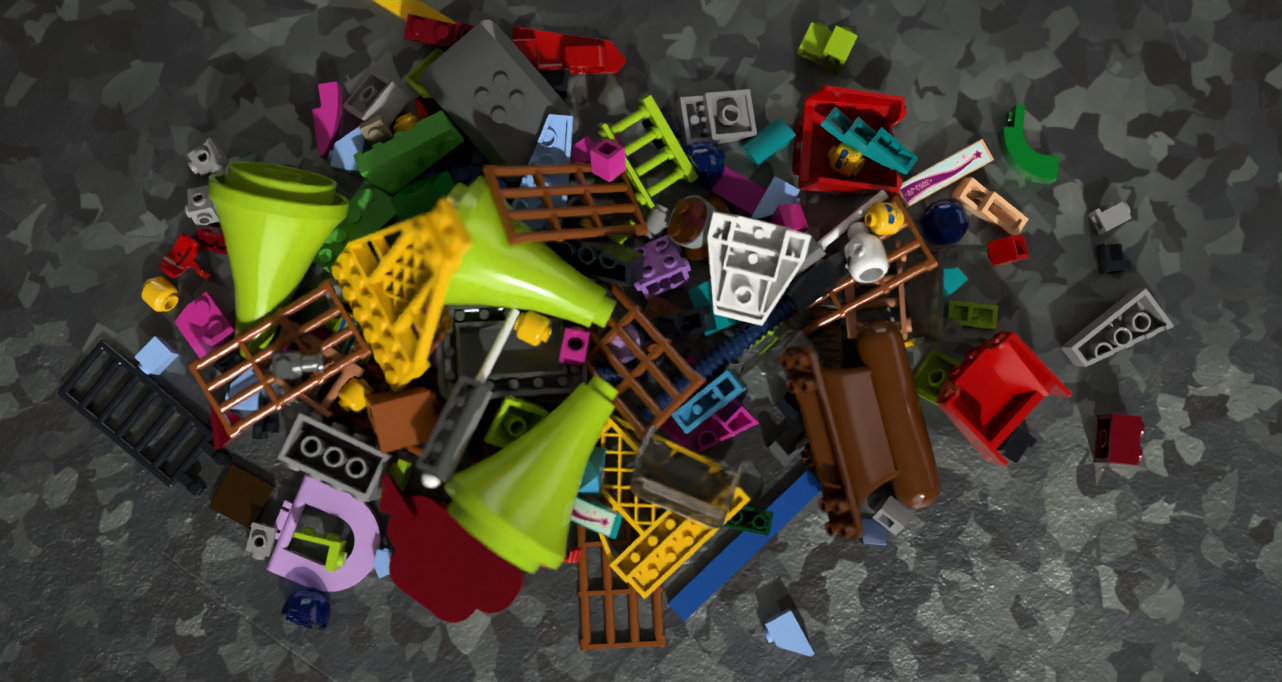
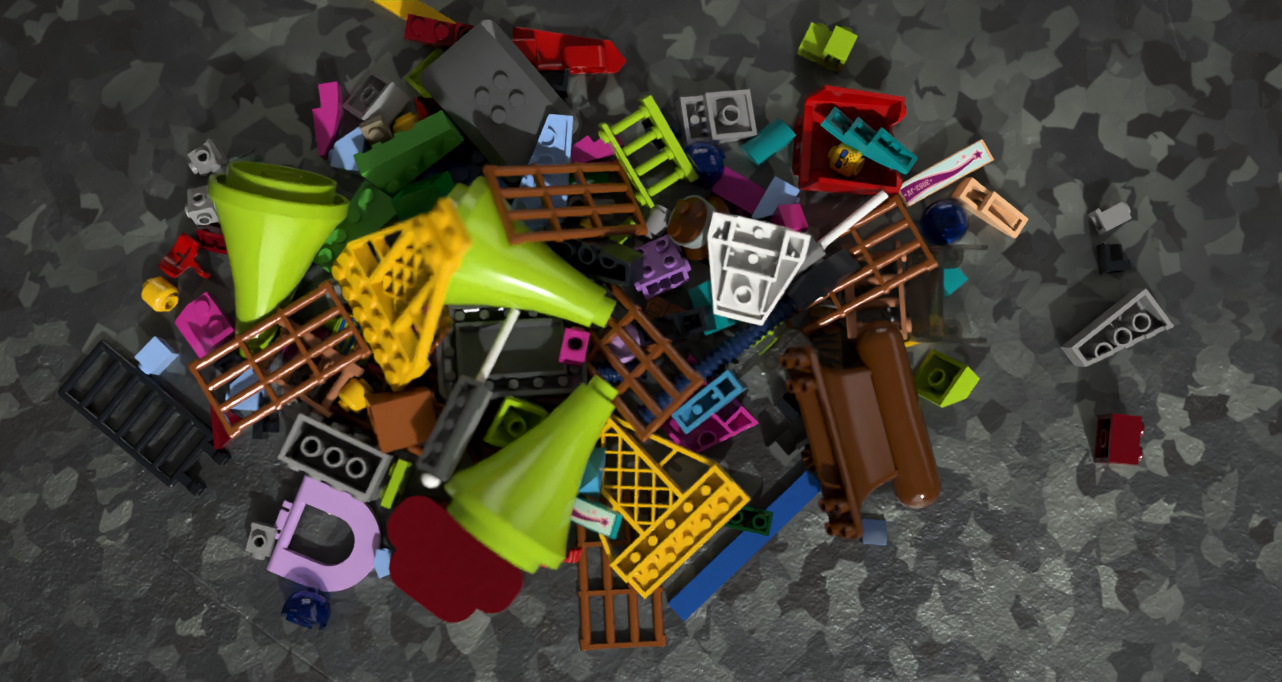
dark brown tile [209,464,276,530] -> none
dark grey connector [272,350,323,379] -> none
lime bracket [292,527,347,572] -> none
dark red slope [379,474,417,519] -> none
yellow head [514,310,552,346] -> none
dark pink brick [590,138,626,182] -> none
clear smoke windscreen [630,424,747,529] -> none
light blue slope [762,608,814,657] -> none
white piece [844,222,889,283] -> none
yellow head [865,203,904,235] -> none
light grey brick [872,495,916,535] -> none
red windscreen [936,331,1072,467] -> none
lime slope [947,300,998,330] -> none
red brick [987,235,1029,266] -> none
black panel [996,427,1037,463] -> none
green arch [998,104,1059,184] -> none

